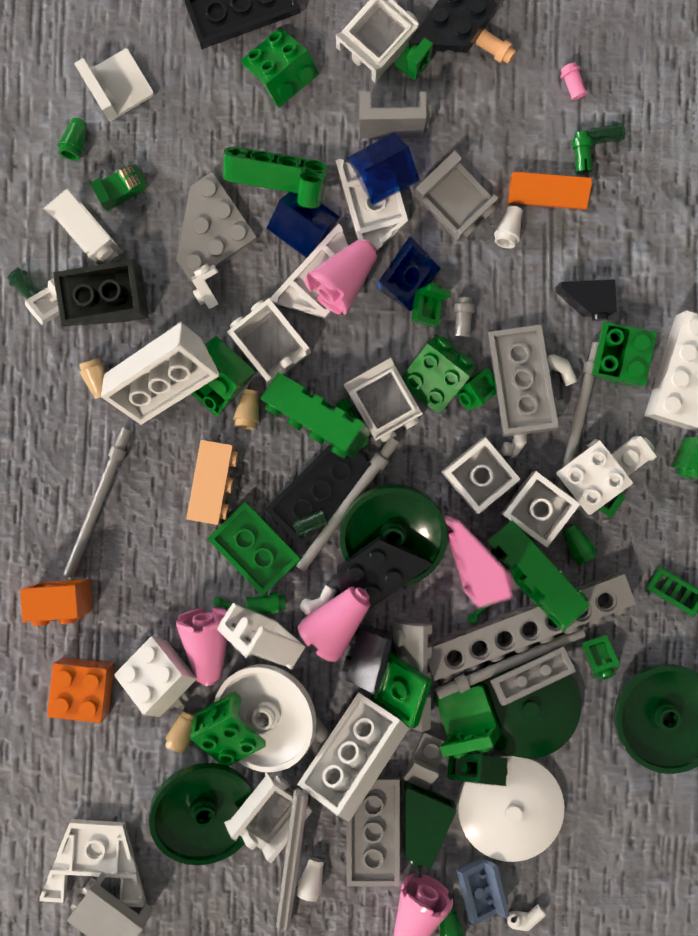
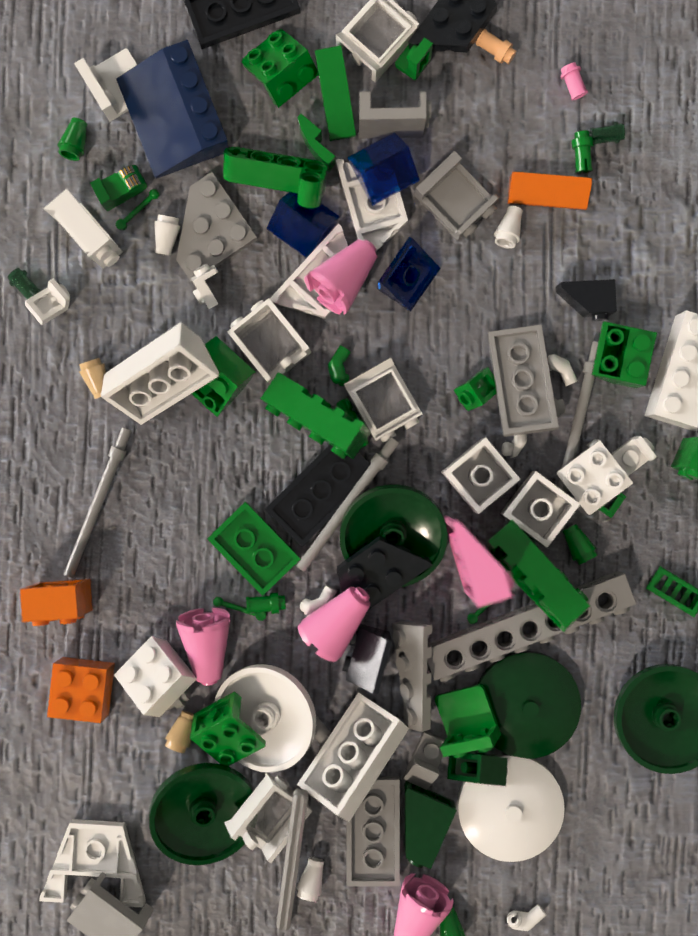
pearl dark grey slope [53,259,149,327] -> none
light nougat brick [186,440,239,525] -> none
white window [217,603,306,669] -> none
tan cone [233,389,259,430] -> none
clear green pin [292,509,328,537] -> none
green tile [373,653,432,729] -> none
green bracket [402,334,477,413] -> none
green bracket [411,283,451,328] -> none
light grey bar [435,627,586,699] -> none
light grey animal [453,297,475,337] -> none
sand blue bracket [456,858,510,925] -> none
light grey plate [490,646,576,706] -> none
green bracket [581,635,620,680] -> none
none -> dark blue slope [116,40,229,179]
none -> green hinge [116,189,159,231]
none -> white cone [154,215,181,256]
none -> green slope [297,114,336,172]
none -> green slope [315,45,356,141]
none -> green arm [328,345,351,386]

